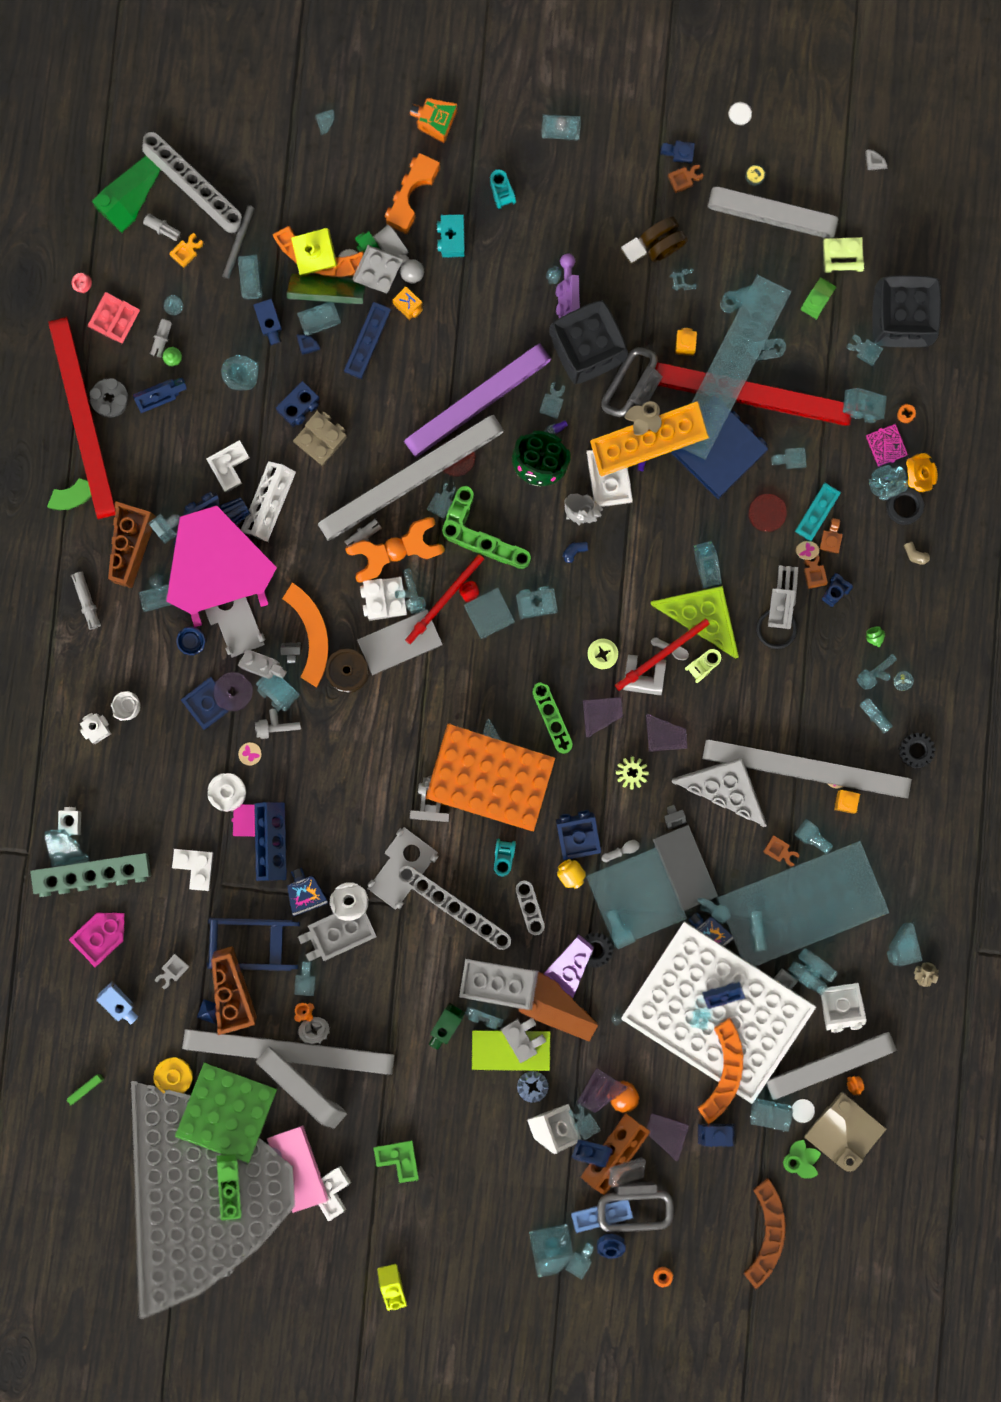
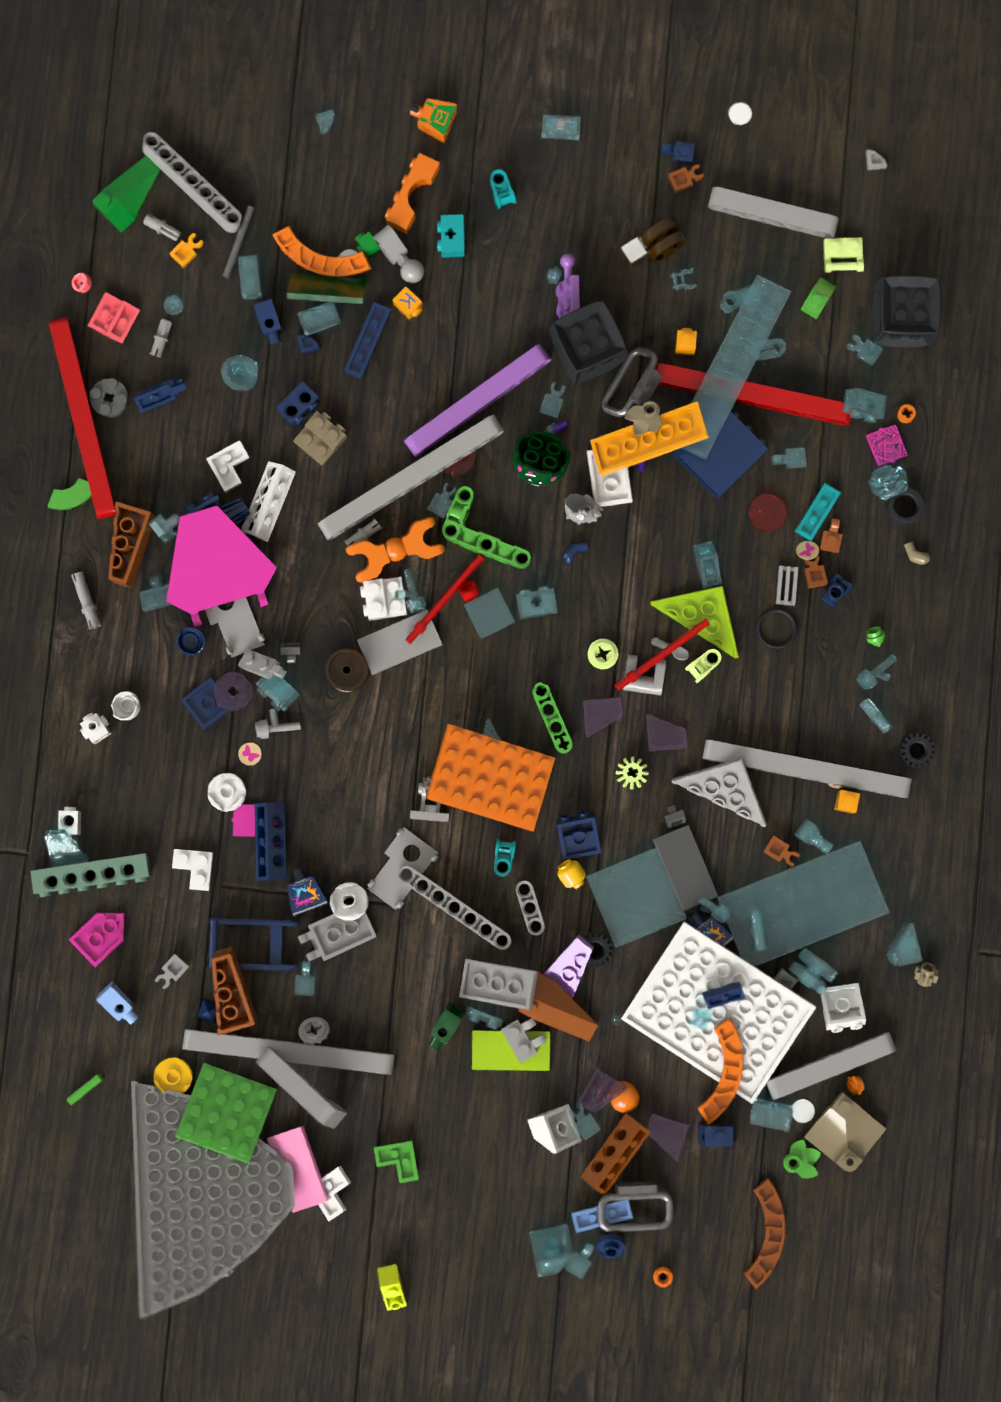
bright green plate [163,347,182,366] -> none
bright green slope [216,1154,241,1220] -> none
orange tile [282,583,329,687] -> none
neon yellow tile [291,228,337,276] -> none
orange plate [294,1003,314,1022] -> none
light grey plate [352,245,403,293] -> none
sand blue gear [517,1071,548,1103] -> none
dark blue plate [572,1139,612,1168] -> none
light grey piece [601,840,640,862] -> none
clear light blue pin [606,909,636,950] -> none
clear tile [609,1157,646,1187] -> none
tile [746,165,765,185] -> none
light grey hinge [768,589,795,629] -> none
clear light blue tile [893,671,914,691] -> none
light orange plate [906,453,937,492] -> none

